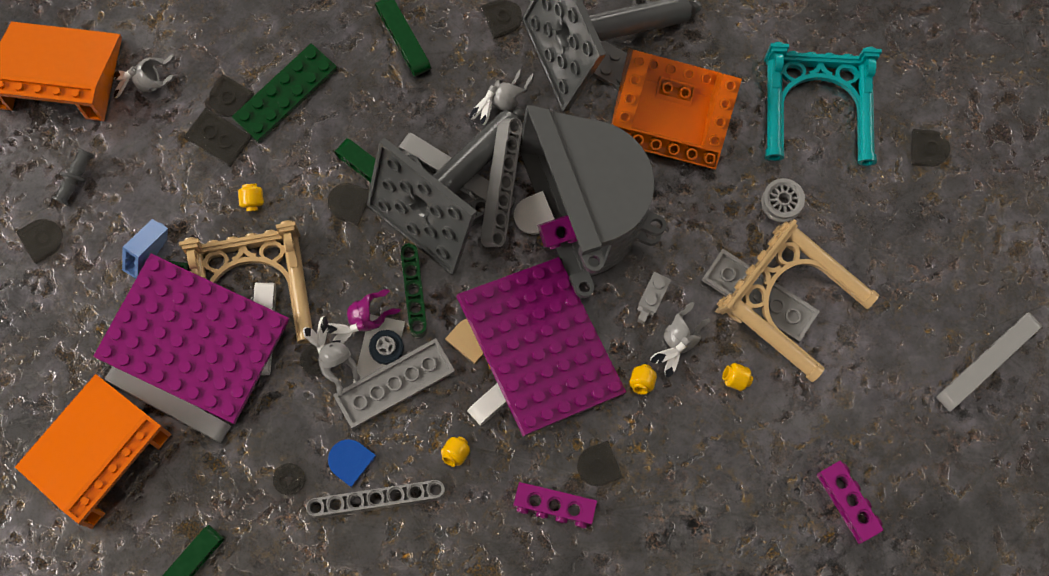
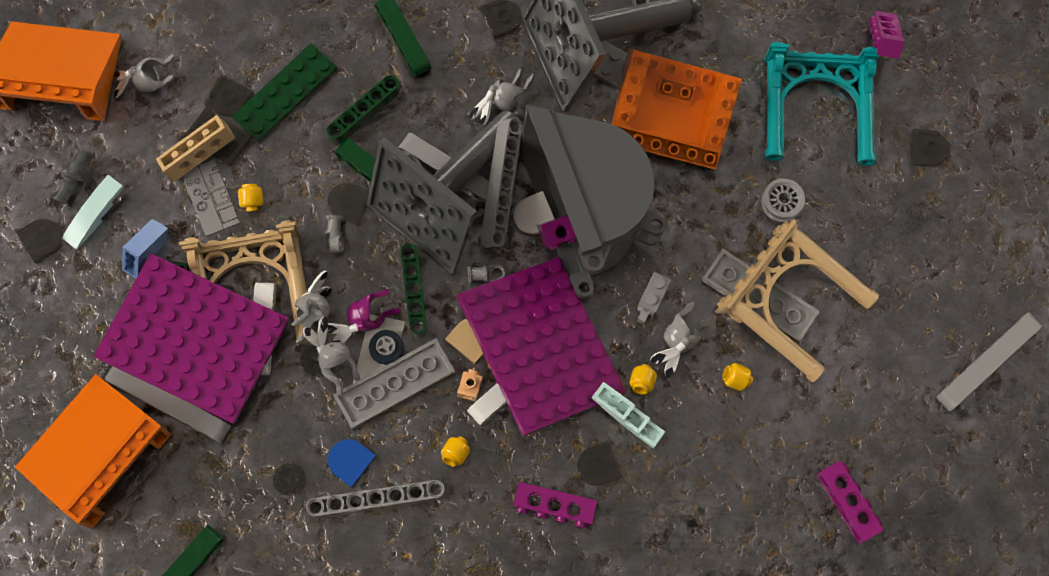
none -> light aqua slope [62,175,124,250]
none -> tan brick [156,115,235,182]
none -> light grey sticker [182,159,240,236]
none -> light grey hair [292,271,332,343]
none -> light grey connector [325,214,345,253]
none -> dark green beam [327,75,400,145]
none -> light nougat brick [457,369,483,402]
none -> light grey connector [467,264,506,284]
none -> light aqua slope [592,382,665,448]
none -> magenta brick [869,10,905,59]

